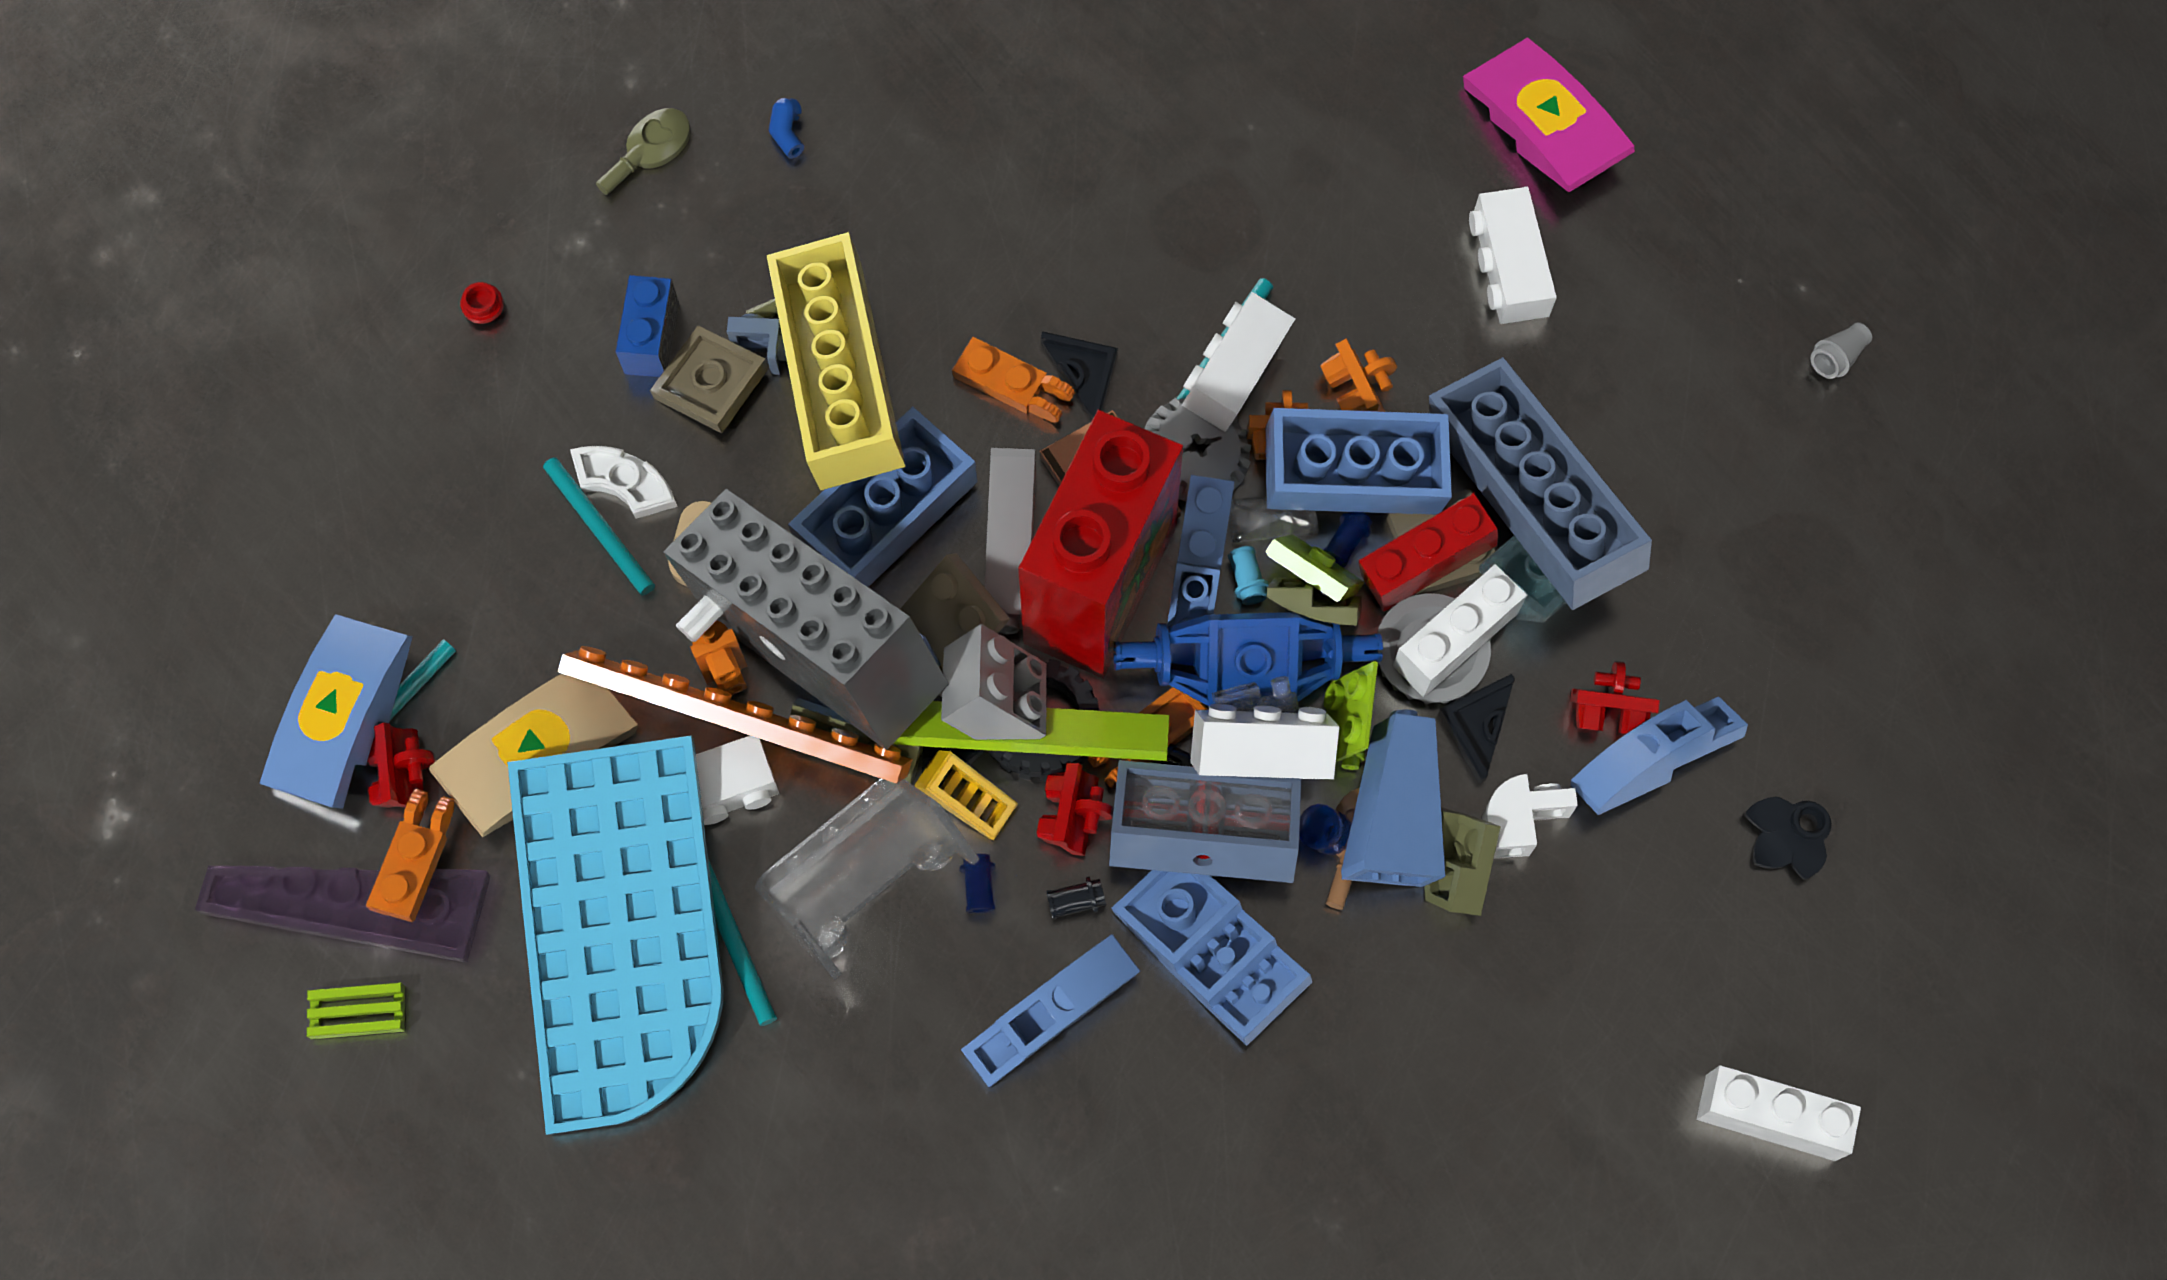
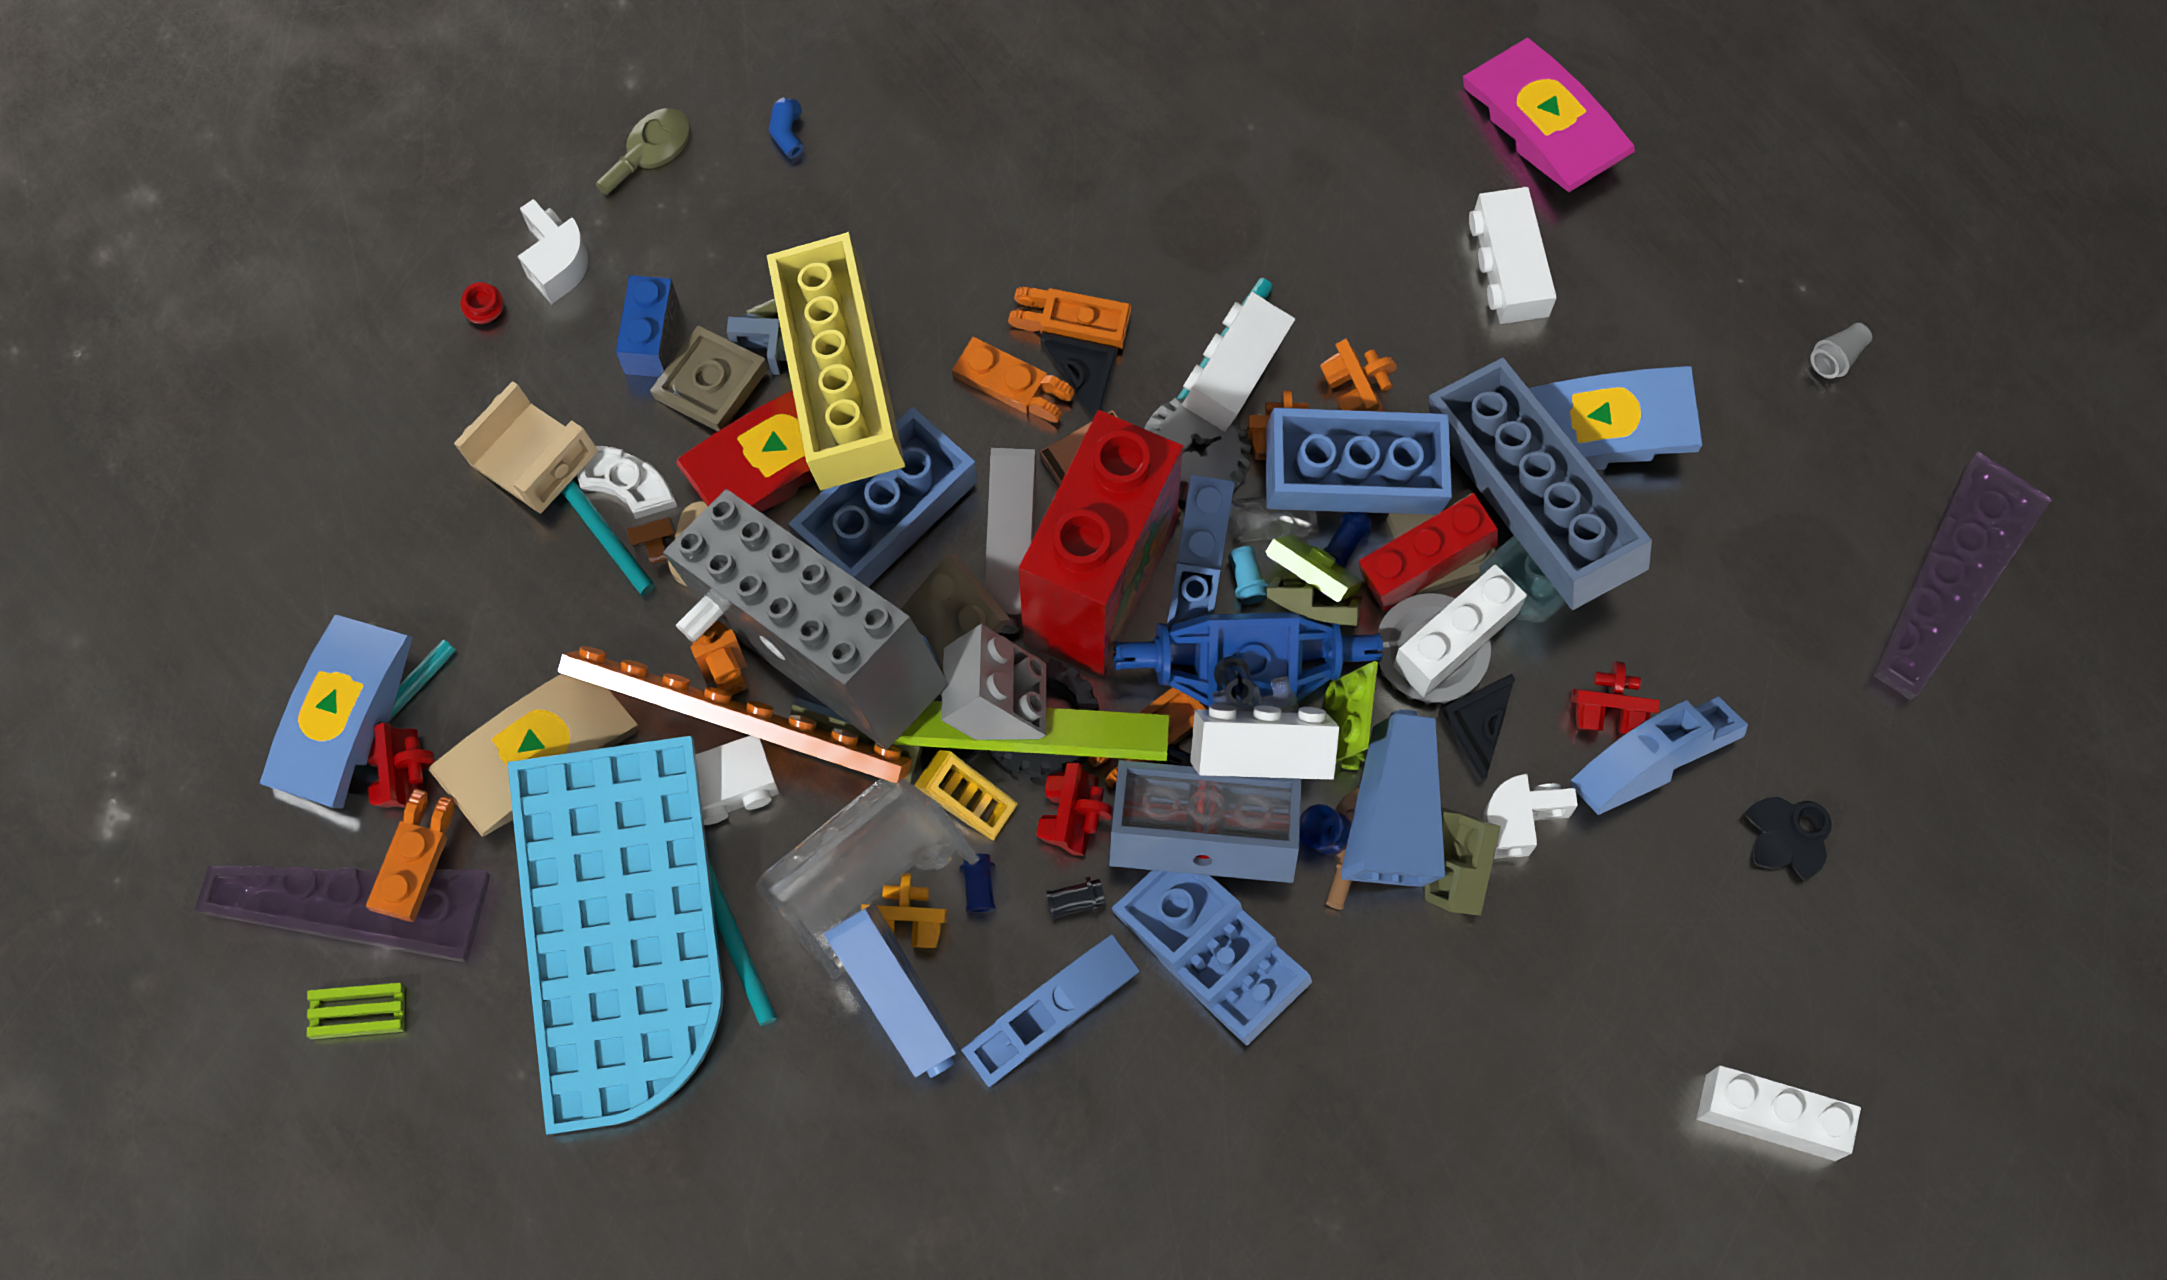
none -> tan panel [454,381,598,514]
none -> white brick [518,199,588,305]
none -> reddish brown tile [626,517,676,564]
none -> red slope [676,390,815,512]
none -> medium blue slope [824,902,959,1078]
none -> light orange hips [861,873,948,948]
none -> orange hinge [1008,286,1132,349]
none -> black pin [1214,656,1255,705]
none -> medium blue slope [1529,366,1702,470]
none -> clear purple wing [1874,451,2052,701]

